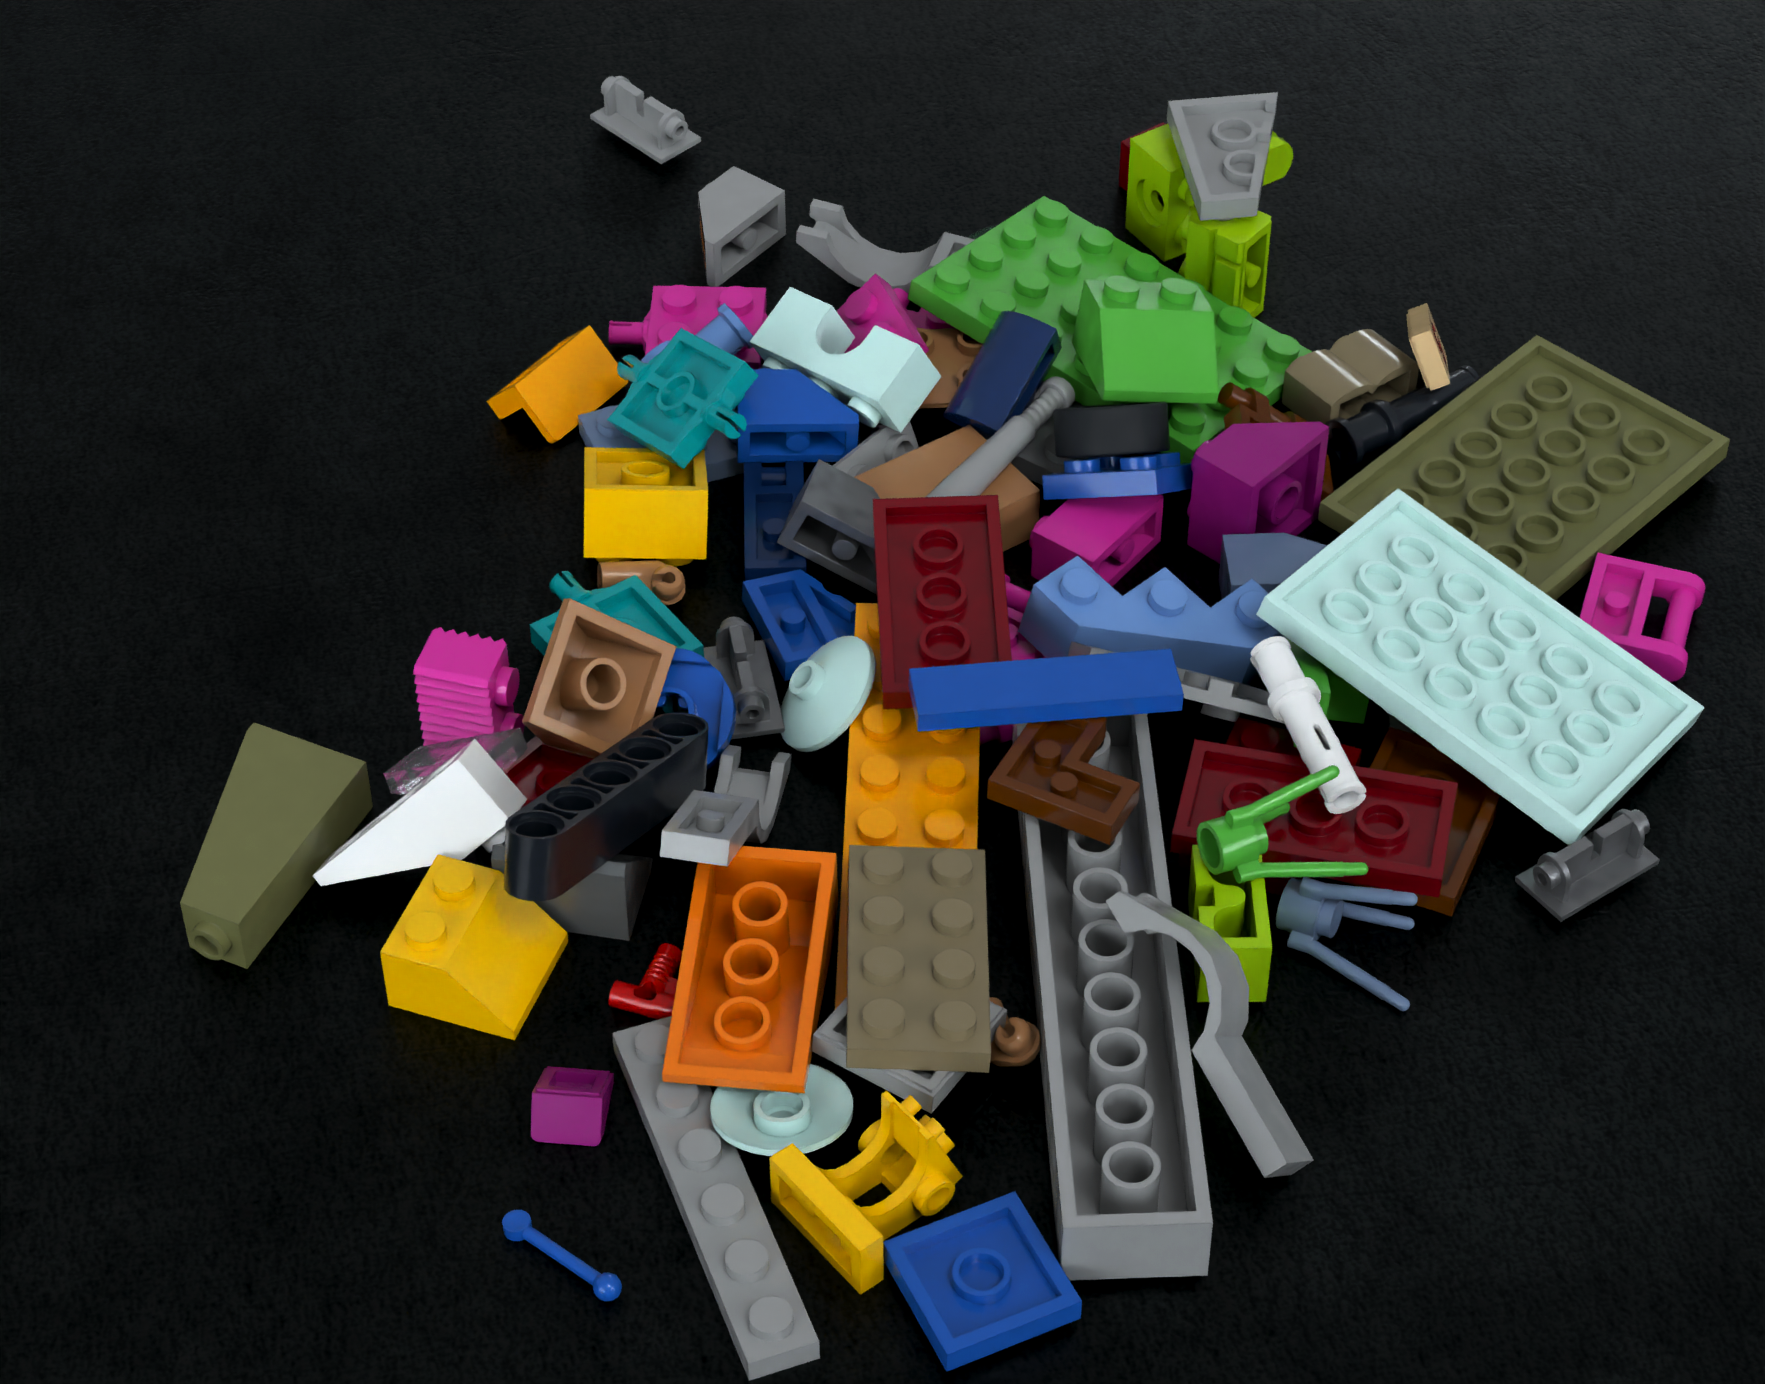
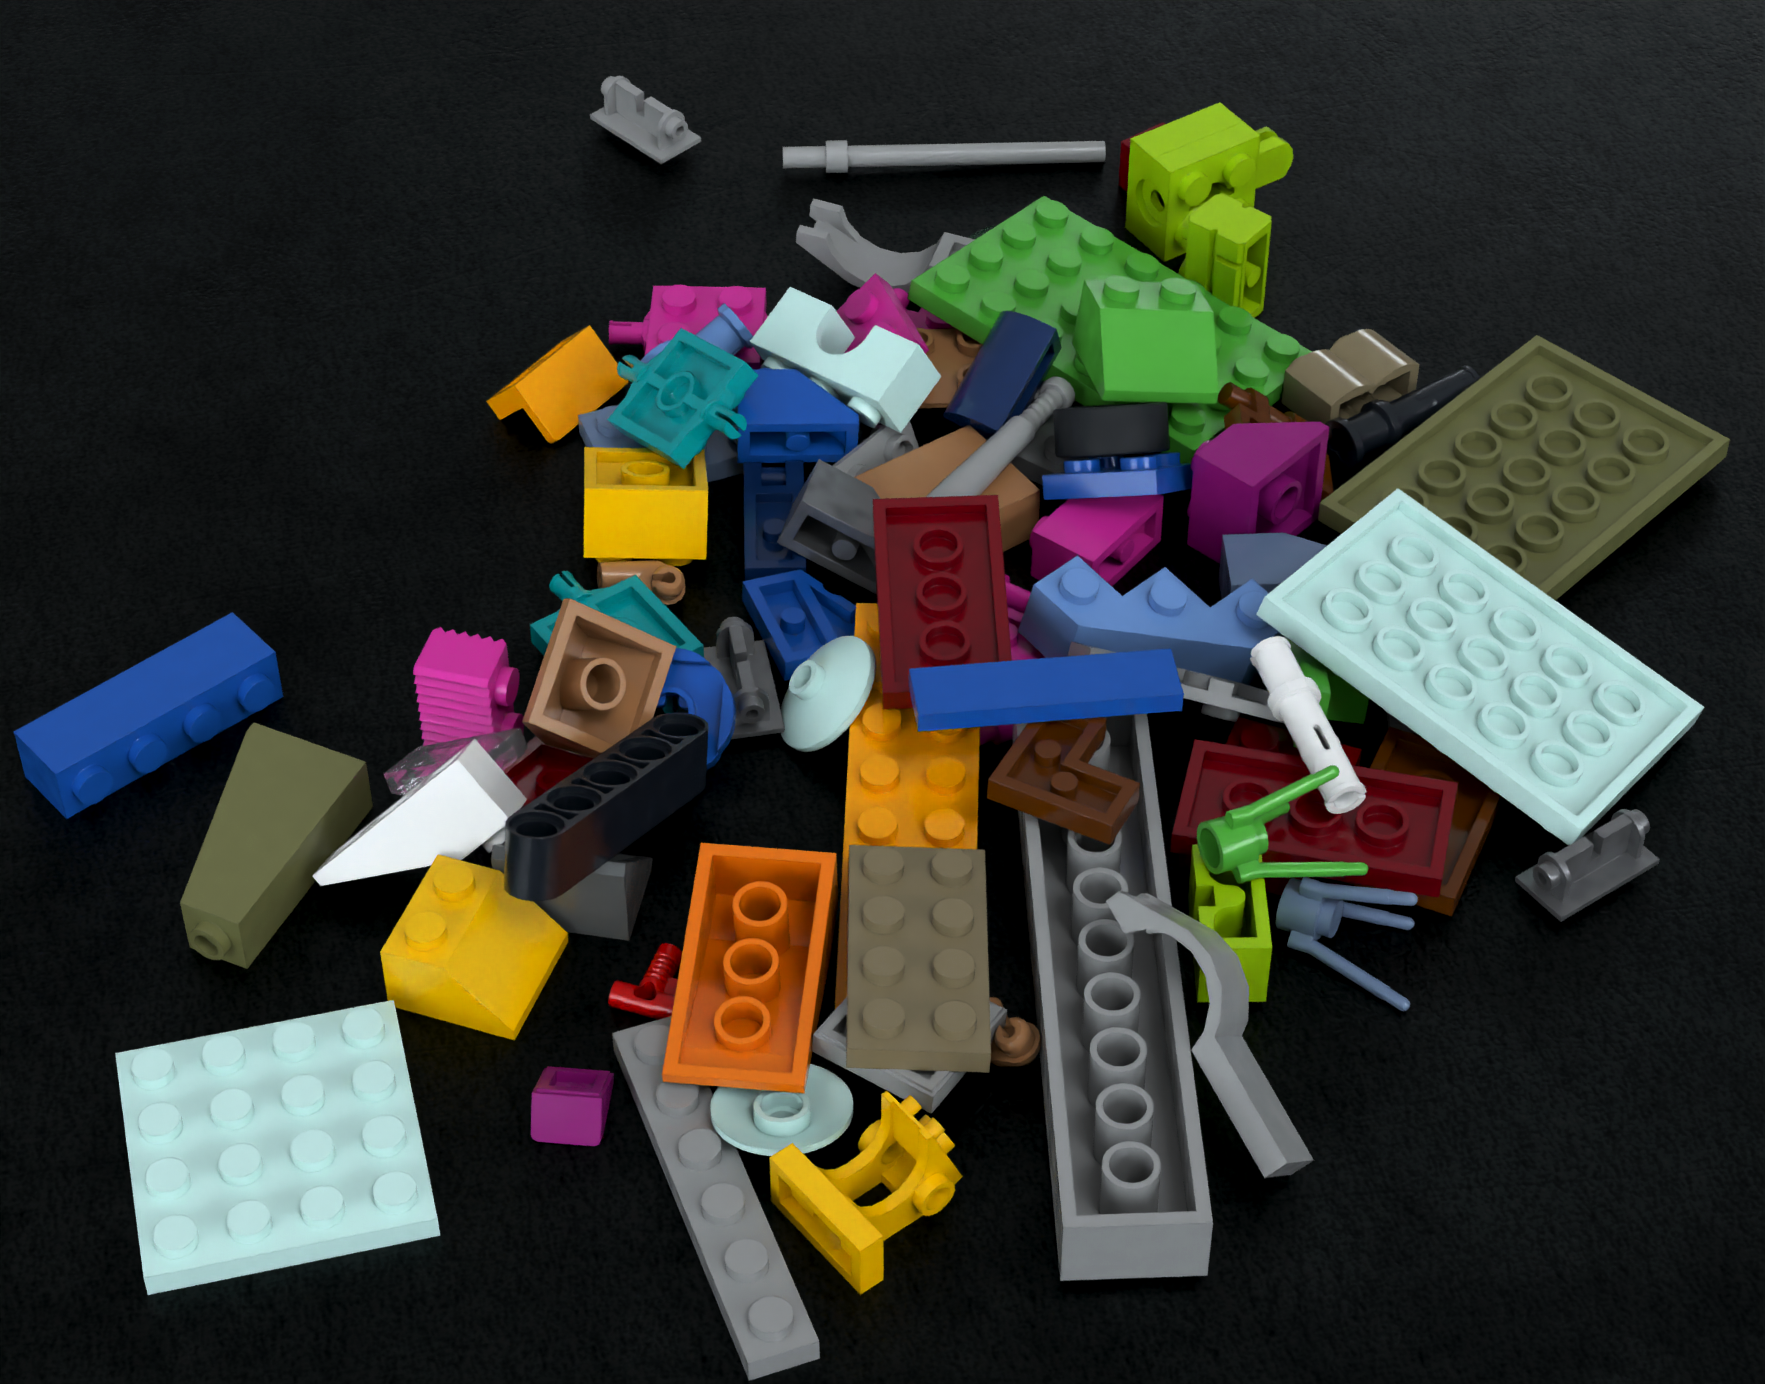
blue hinge [502,1210,622,1302] -> none
light grey piece [660,745,792,867] -> none
light grey slope [698,166,786,287] -> none
blue plate [883,1191,1082,1372] -> none
light grey wing [1167,92,1278,221] -> none
tan tile [1406,303,1450,391] -> none
dark pink plate [1579,552,1705,682] -> none
none -> blue brick [14,612,283,819]
none -> light aqua plate [115,1000,440,1295]
none -> light grey bar [782,140,1106,173]

